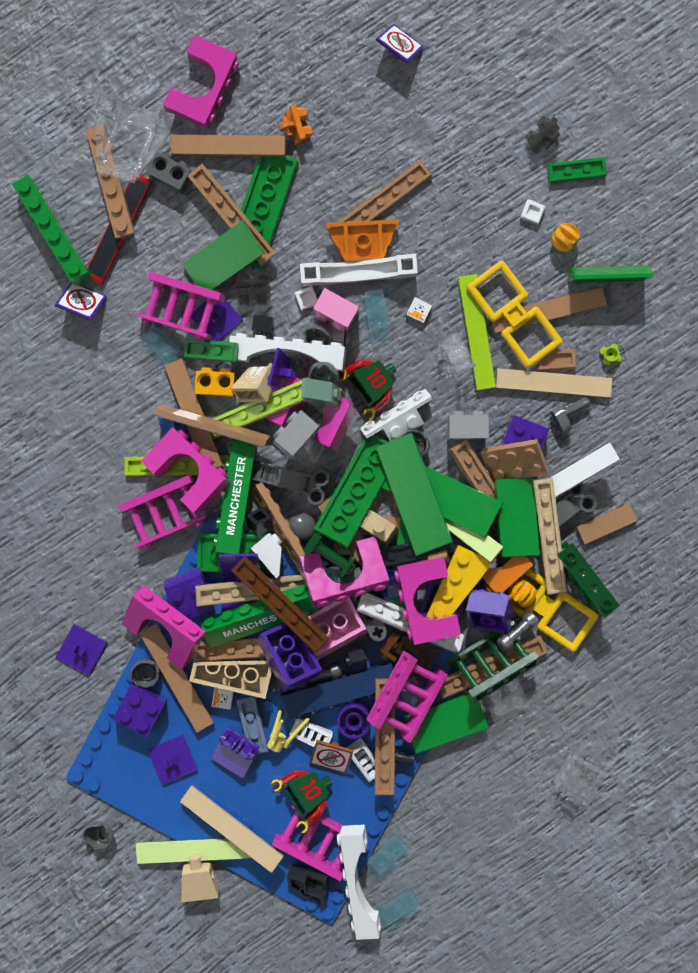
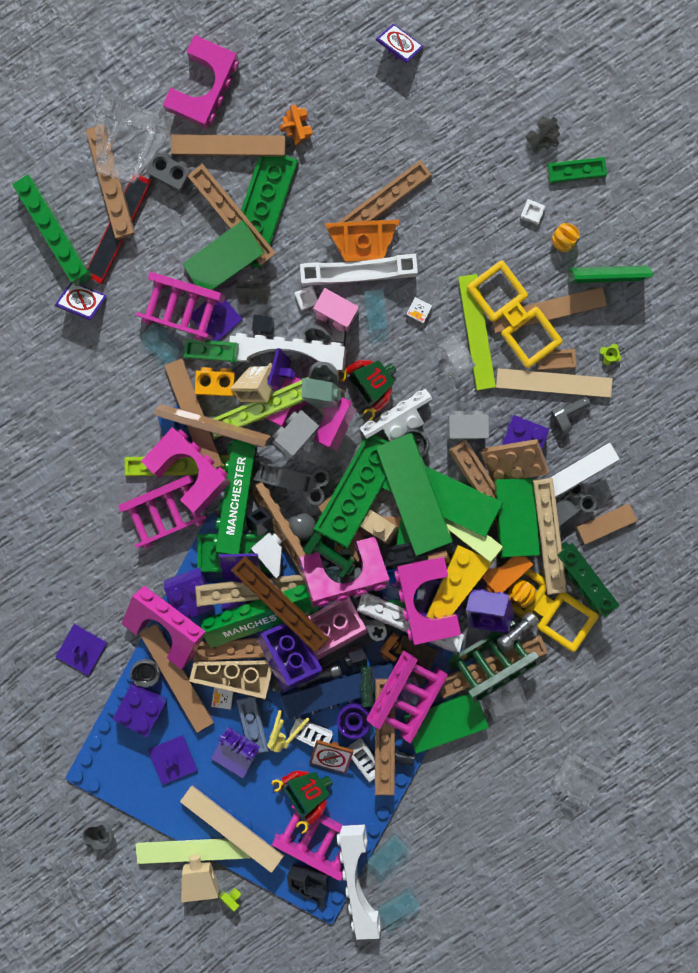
none -> lime tile [218,888,241,911]
none -> clear green pin [359,666,375,707]

